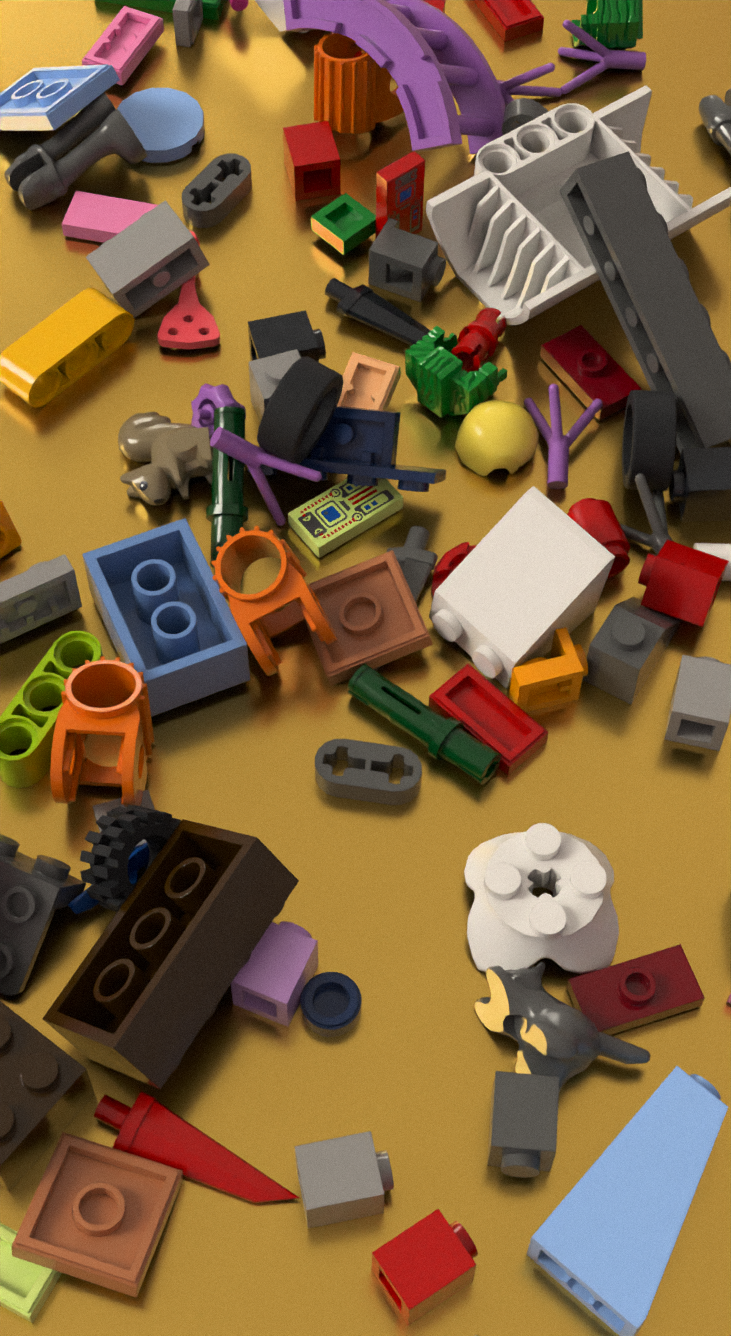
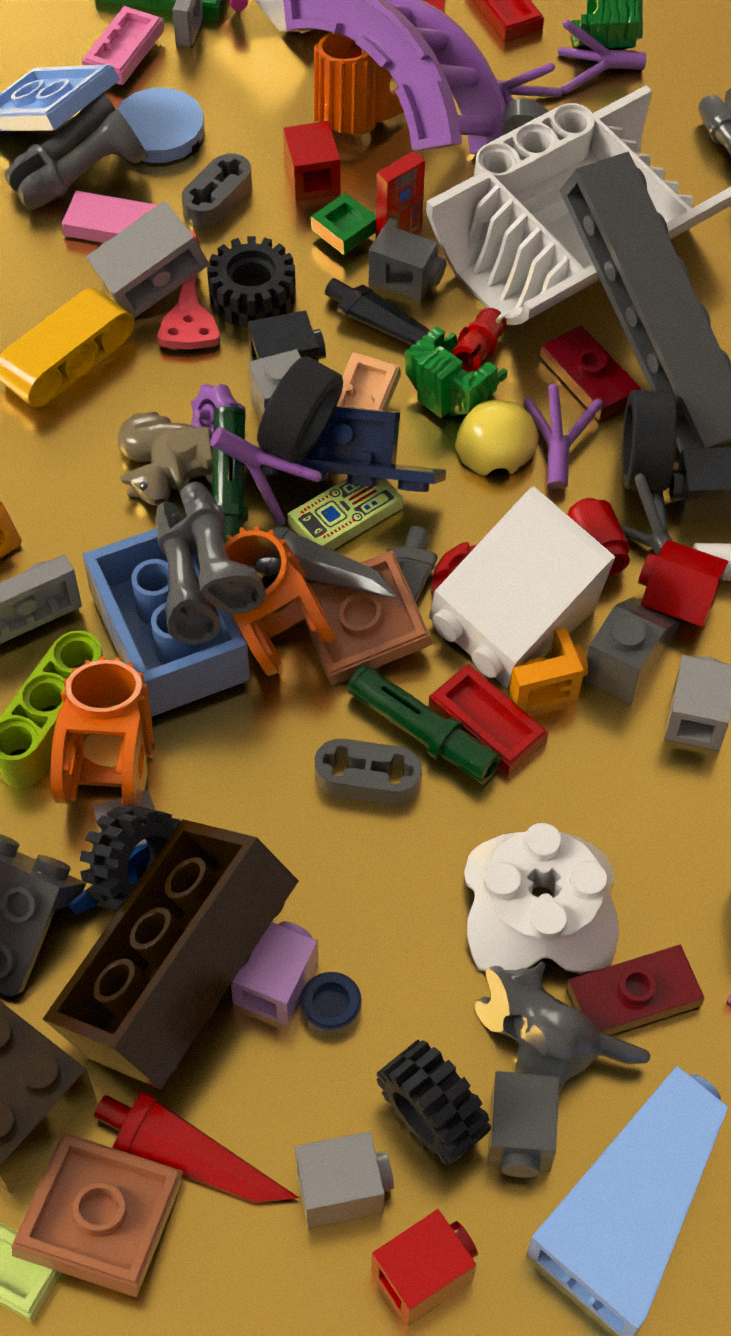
none -> dark grey piece [155,482,266,645]
none -> black tyre [207,236,296,328]
none -> dark grey bar [255,525,397,598]
none -> black tyre [376,1040,491,1165]

